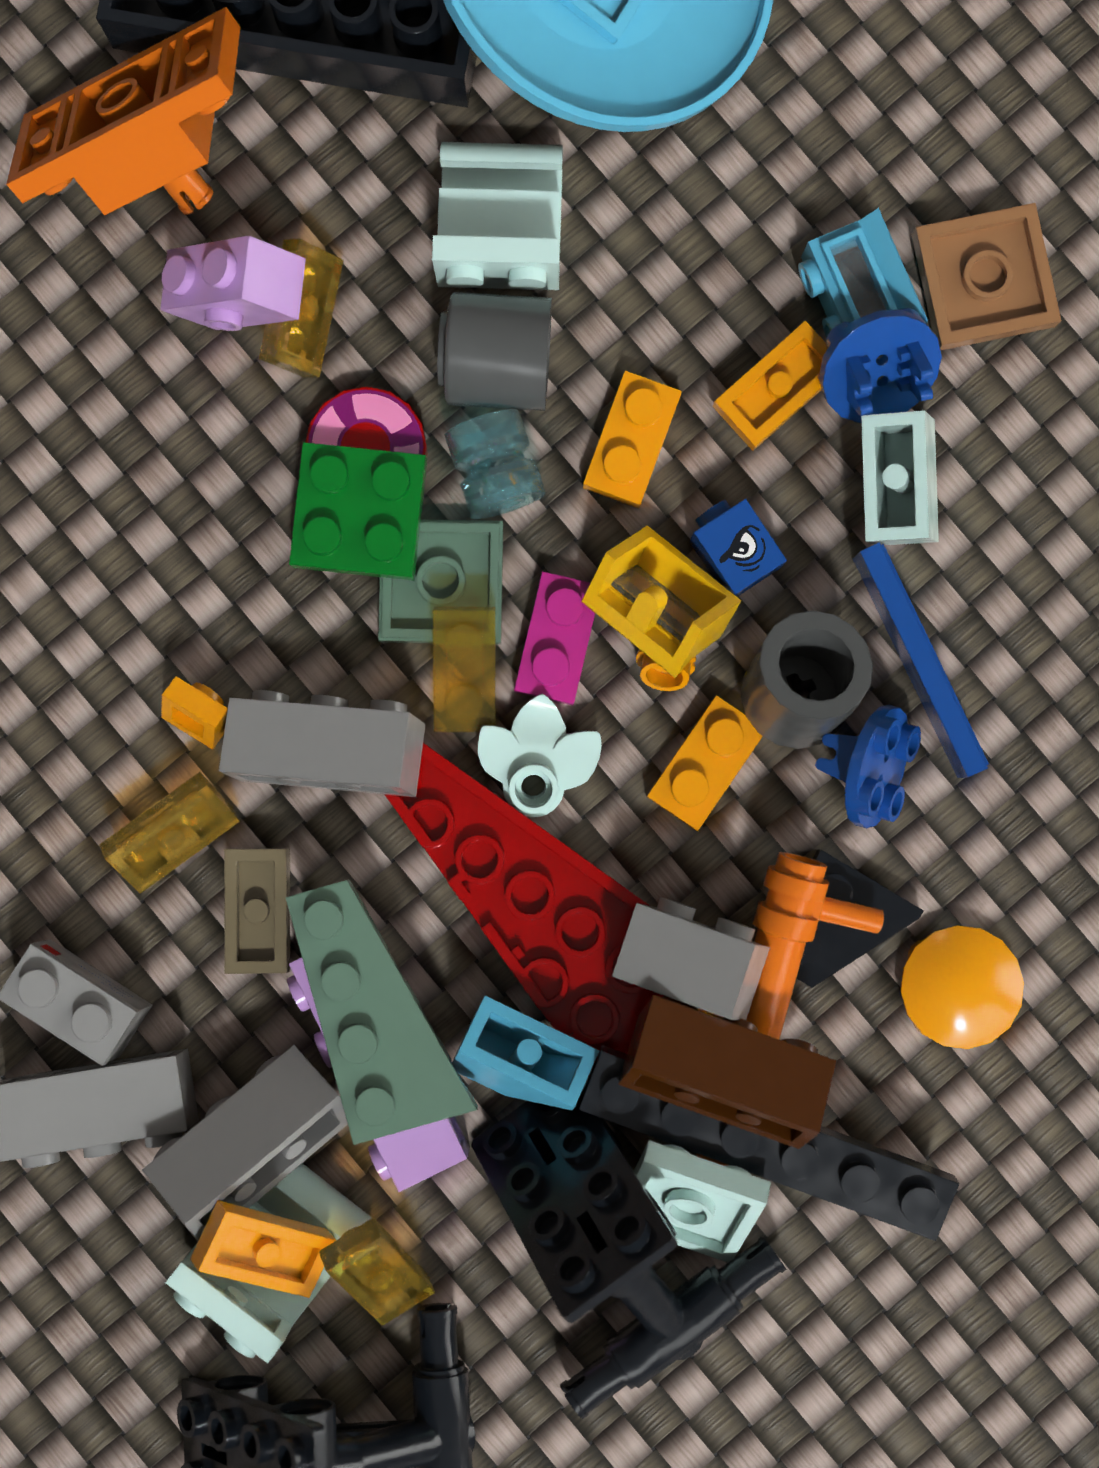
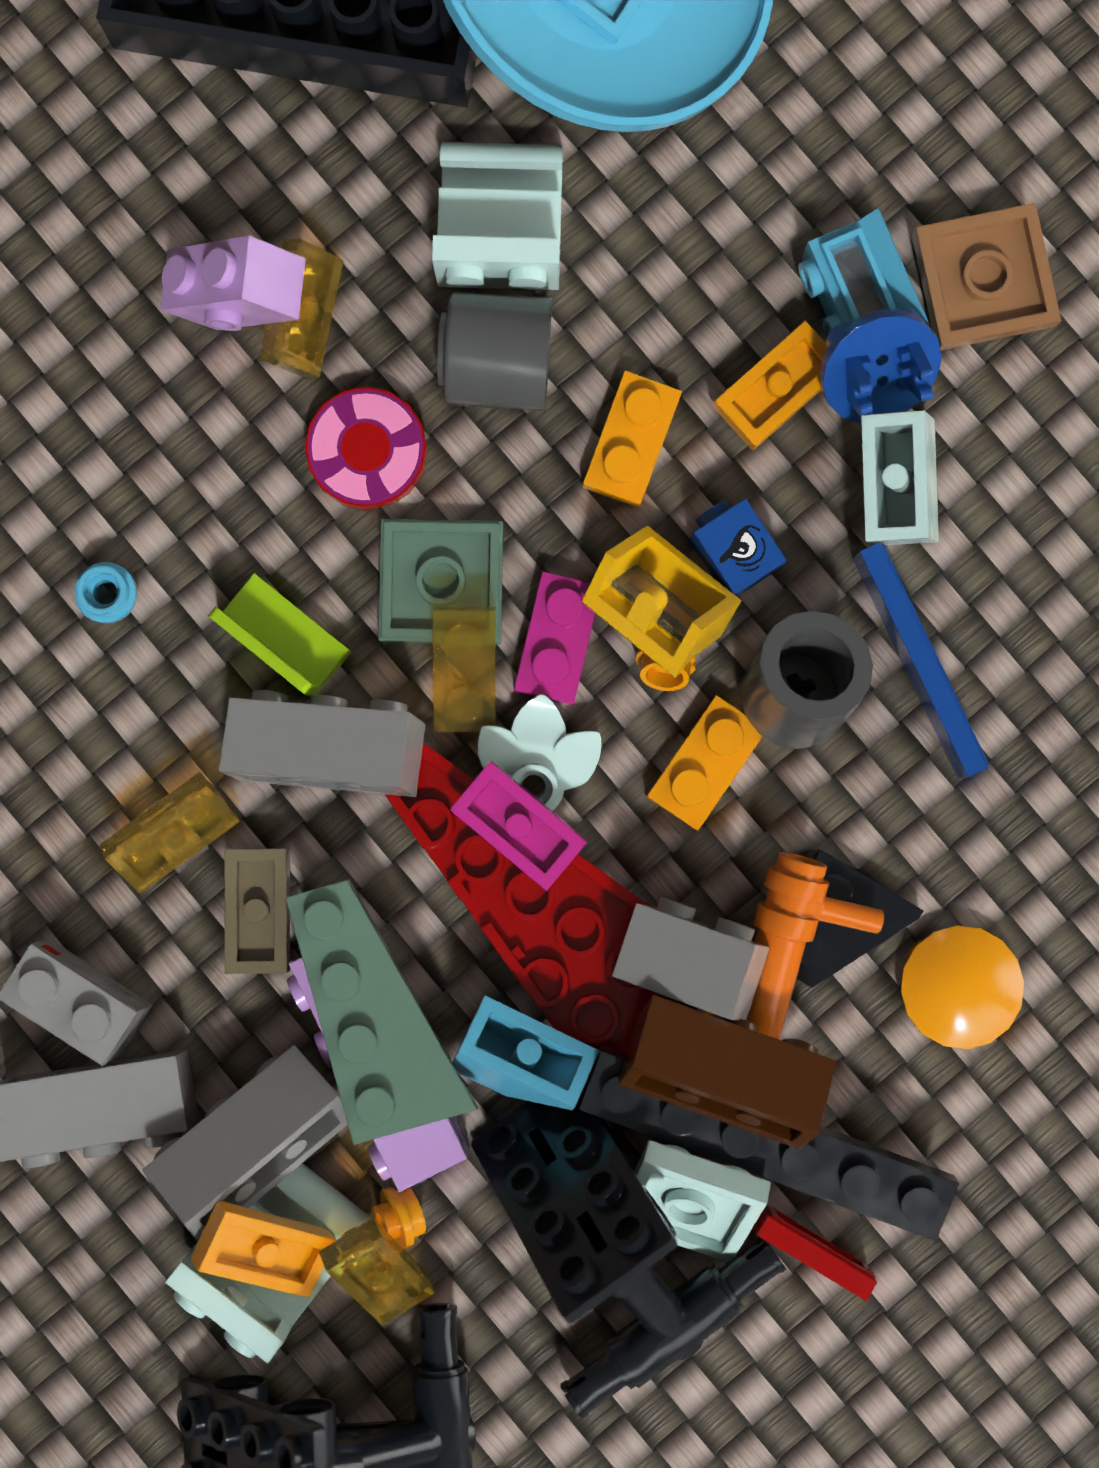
orange brick [6,7,241,216] -> none
light orange plate [161,676,228,750] -> none
green plate [289,442,427,581] -> none
clear light blue wheel [444,409,546,519] -> none
blue plate [815,705,921,829] -> none
none -> medium azure plate [74,562,137,624]
none -> lime panel [208,573,351,697]
none -> light orange plate [374,1186,426,1249]
none -> dark pink plate [450,761,588,891]
none -> red tile [753,1204,877,1301]

